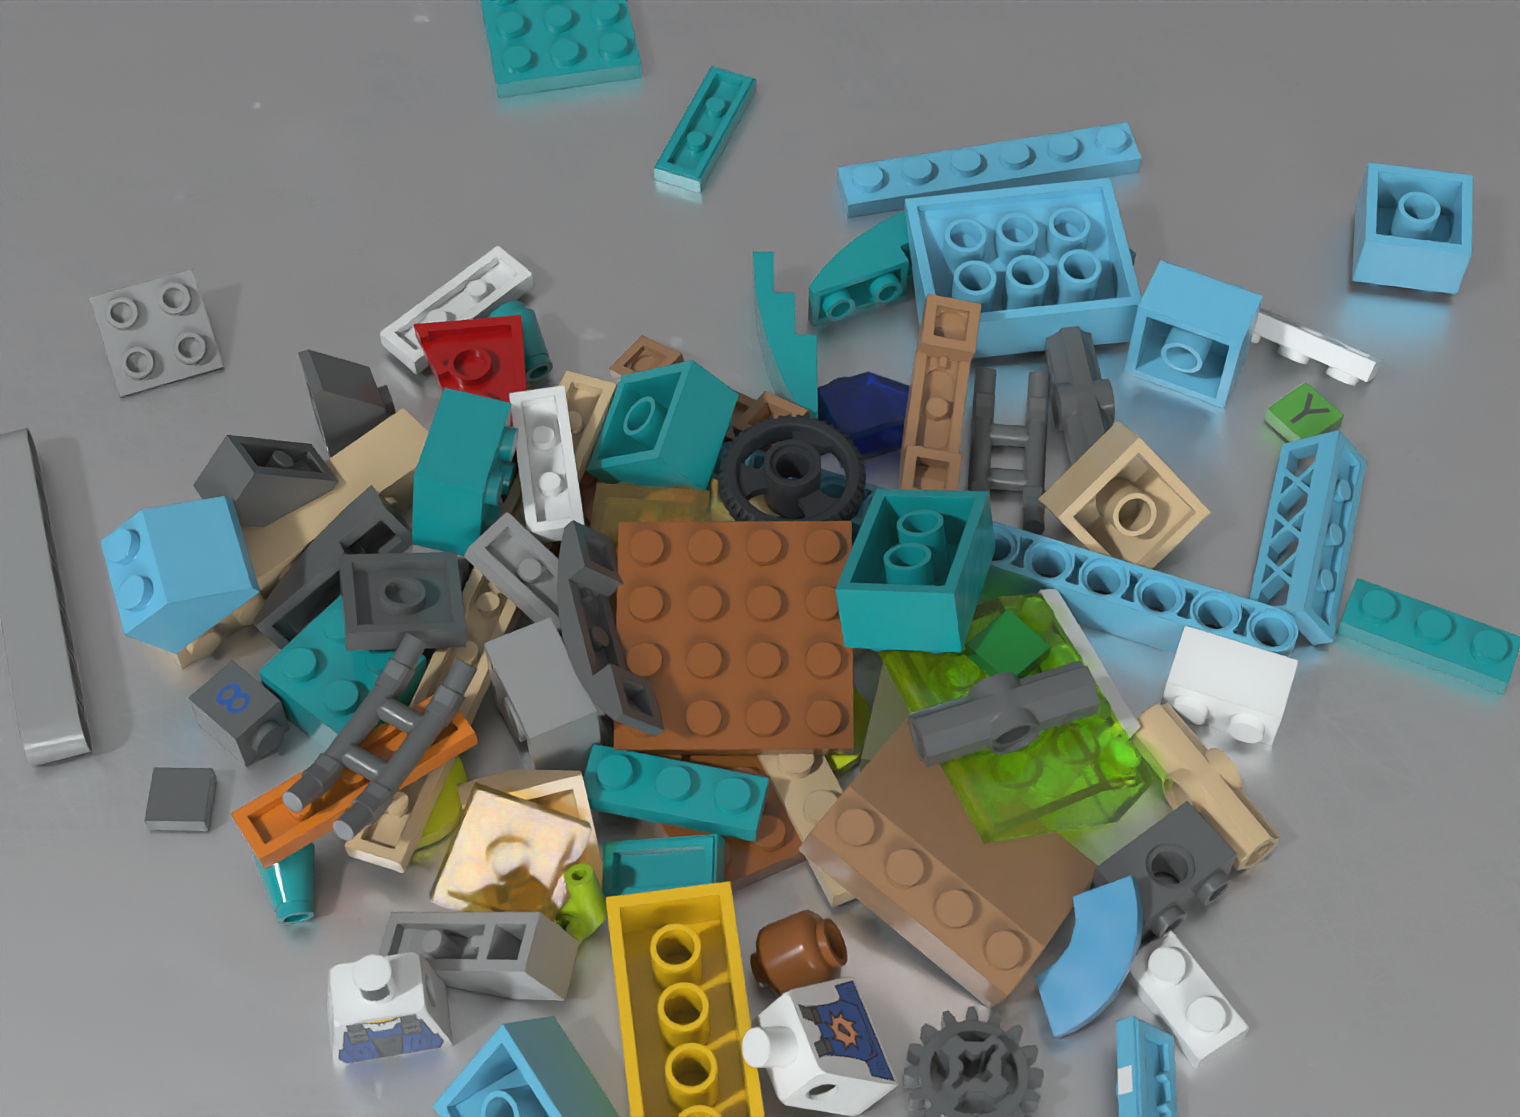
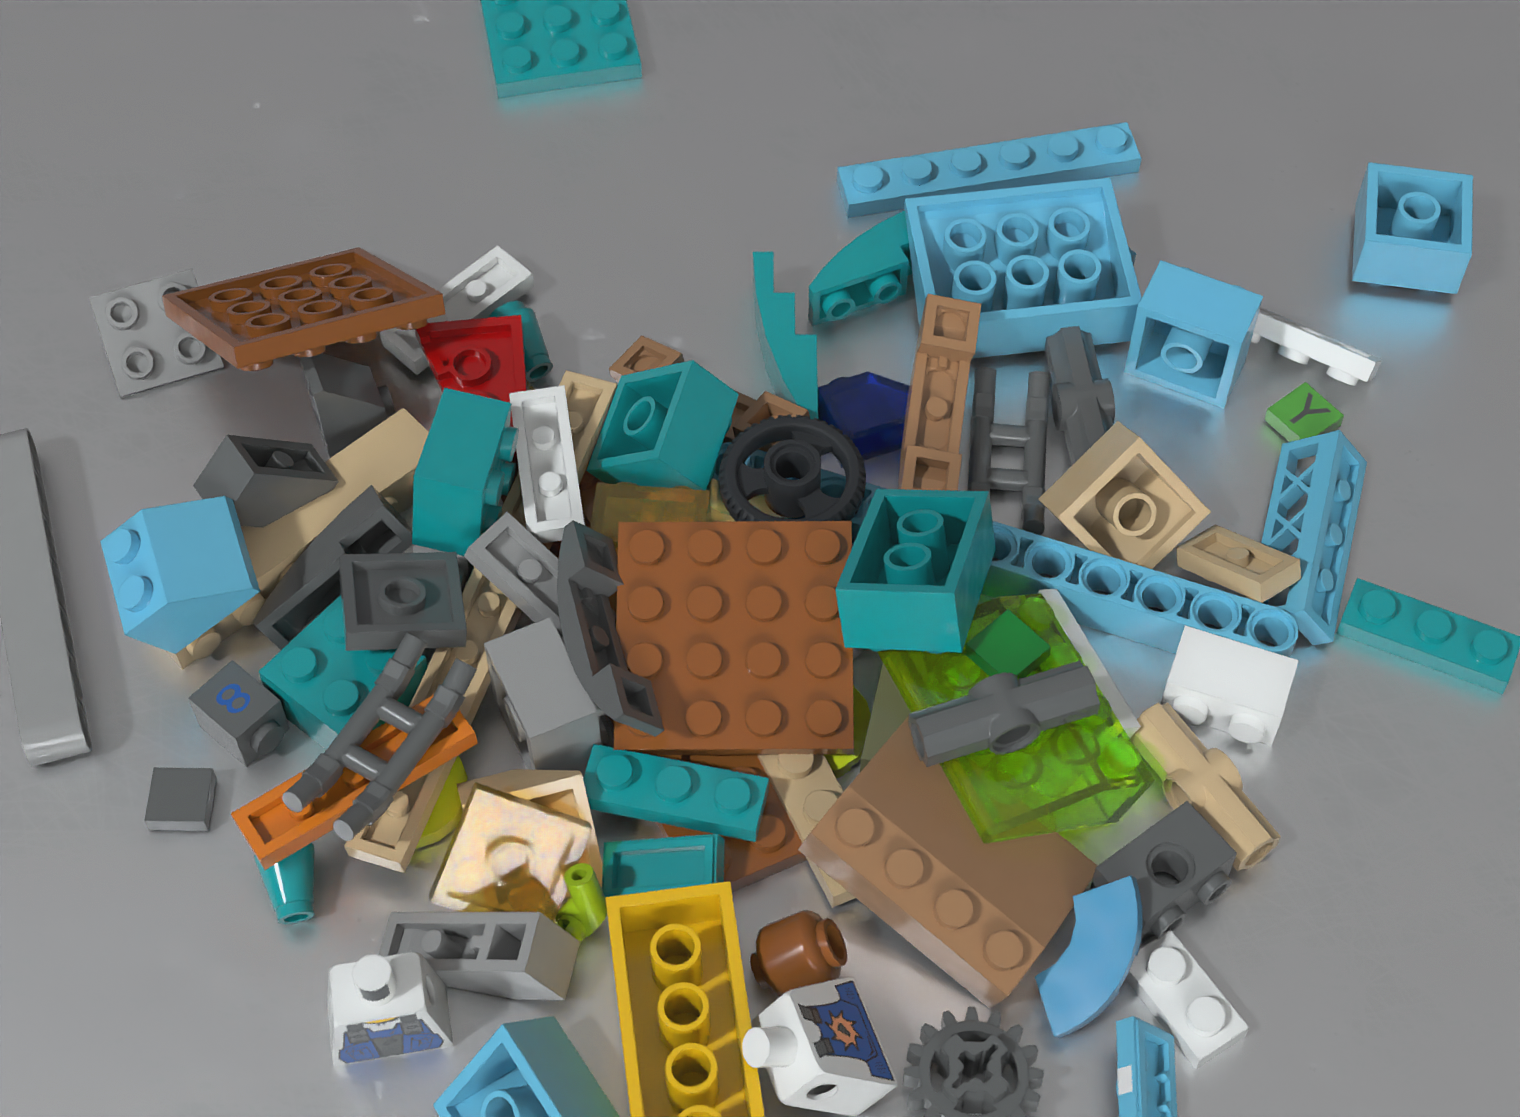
teal tile [654,66,756,193] -> none
none -> dark orange plate [162,247,446,371]
none -> tan plate [1176,524,1301,603]

